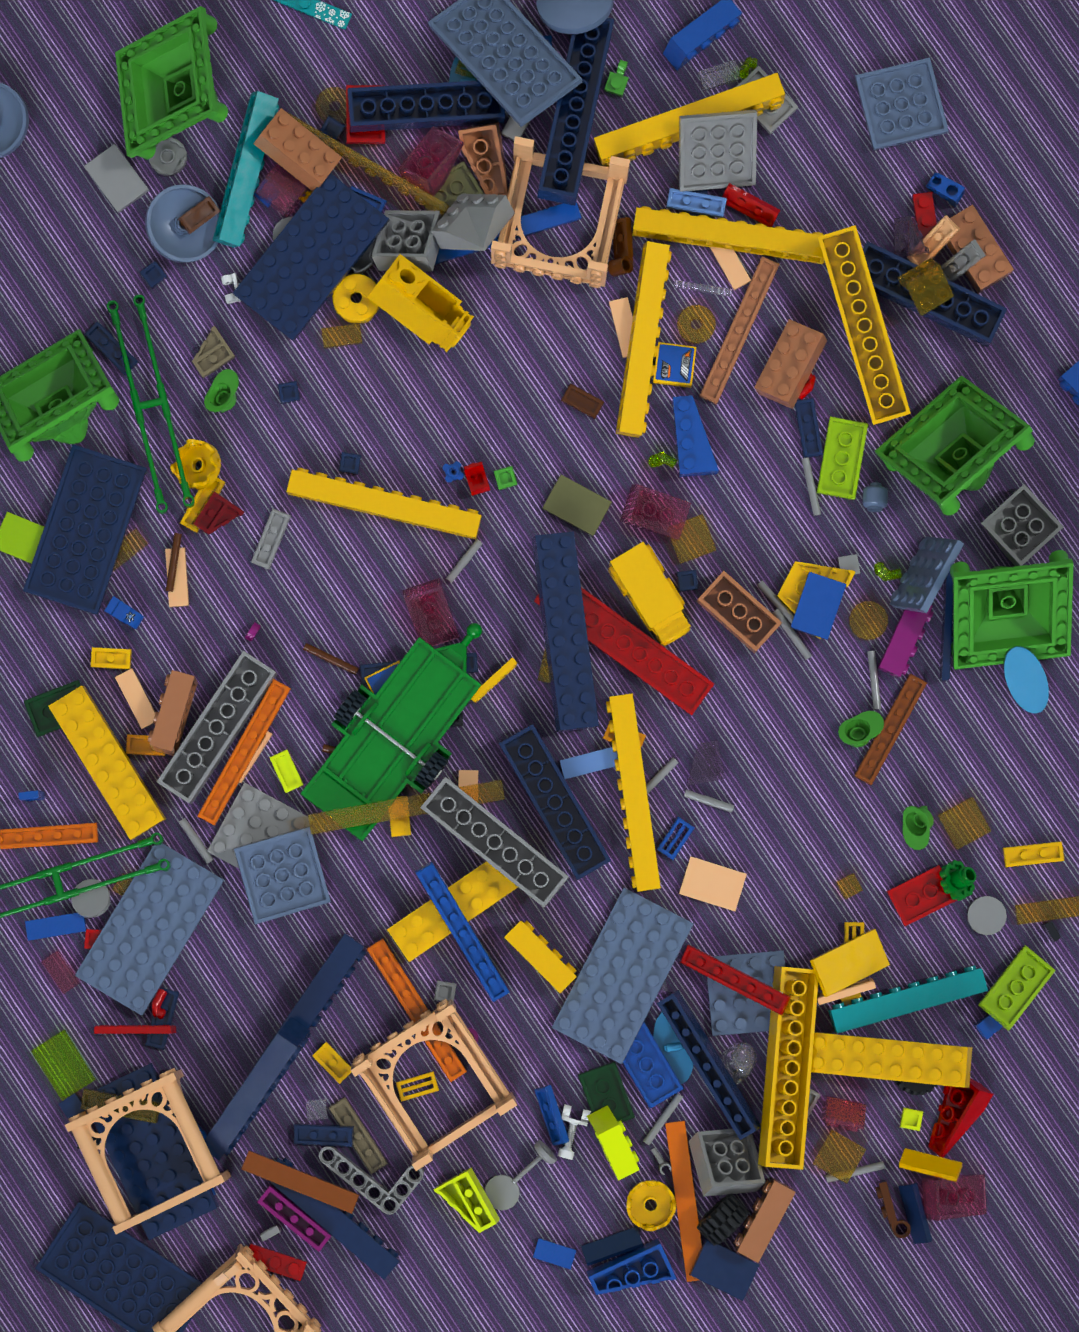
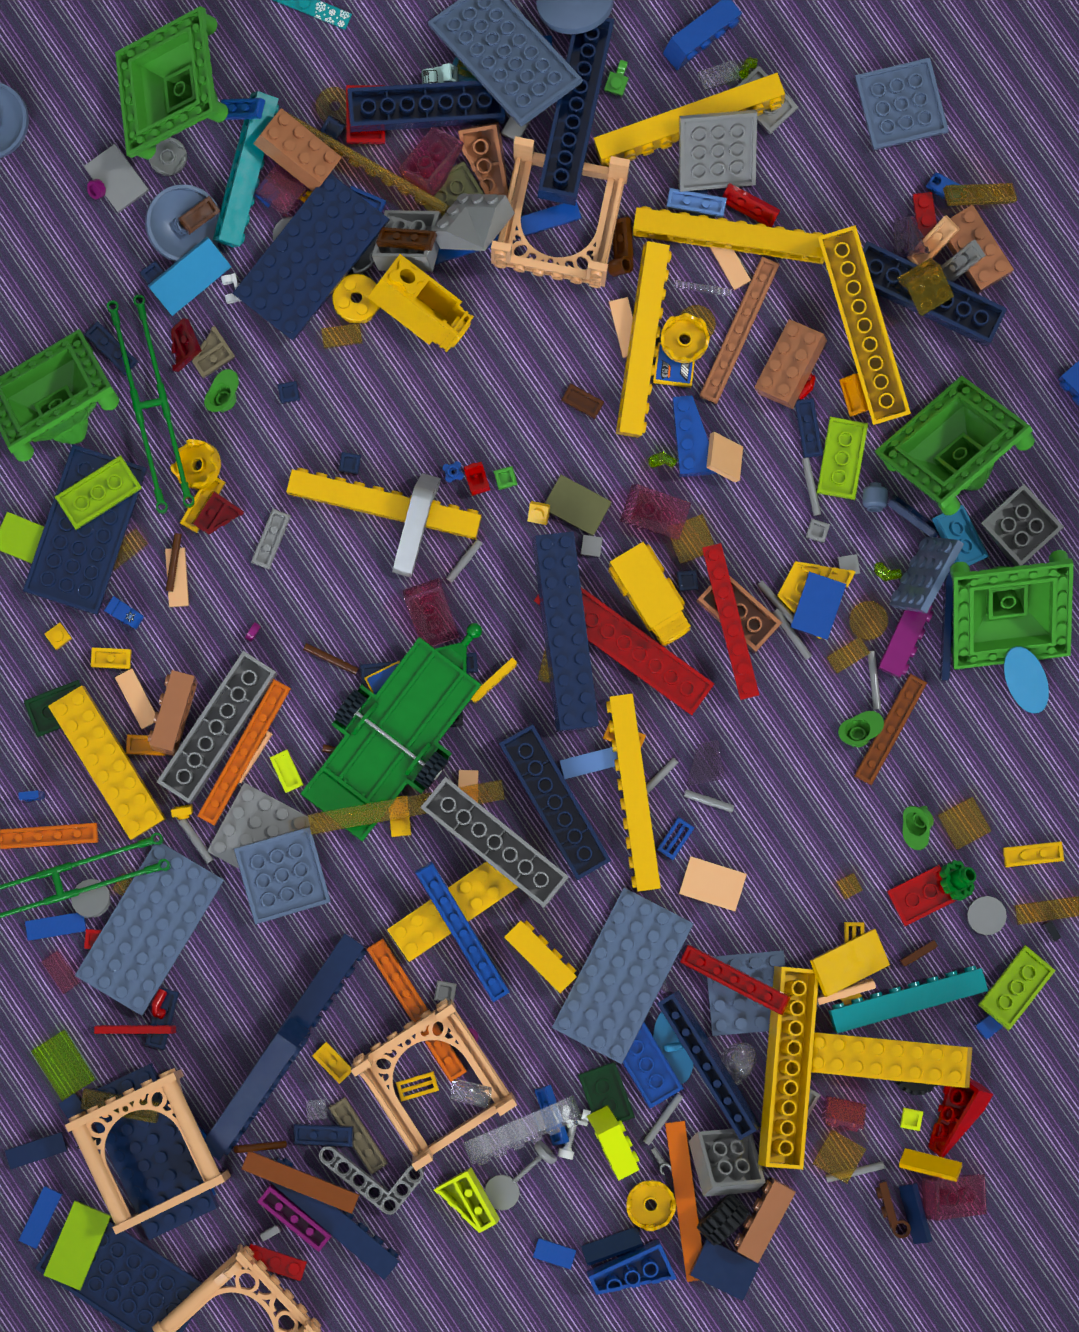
none -> dark blue tile [5,1132,68,1169]
none -> blue tile [18,1186,63,1249]
none -> lime tile [44,1200,111,1290]
none -> yellow plate [45,623,72,650]
none -> lime tile [55,455,142,530]
none -> magenta tile [87,179,106,199]
none -> dark azure tile [148,237,231,316]
none -> dark red wing [171,318,202,372]
none -> yellow plate [171,804,193,820]
none -> blue tile [221,98,265,120]
none -> reddish brown bar [234,1140,287,1153]
none -> reddish brown tile [376,227,437,251]
none -> beam [392,473,441,578]
none -> light aqua leg [421,63,458,84]
none -> clear plate [450,1079,492,1108]
none -> clear brick [463,1095,582,1166]
none -> yellow plate [527,501,550,525]
none -> light grey tile [581,535,603,557]
none -> yellow plate [660,313,710,363]
none -> red plate [702,543,759,700]
none -> light nougat tile [706,432,743,483]
none -> light grey tile [805,519,830,543]
none -> clear yellow tile [827,637,870,673]
none -> light orange tile [839,373,869,417]
none -> dark blue tile [887,495,939,538]
none -> reddish brown tile [899,940,938,967]
none -> dark azure tile [932,505,989,566]
none -> clear yellow tile [943,183,1017,206]

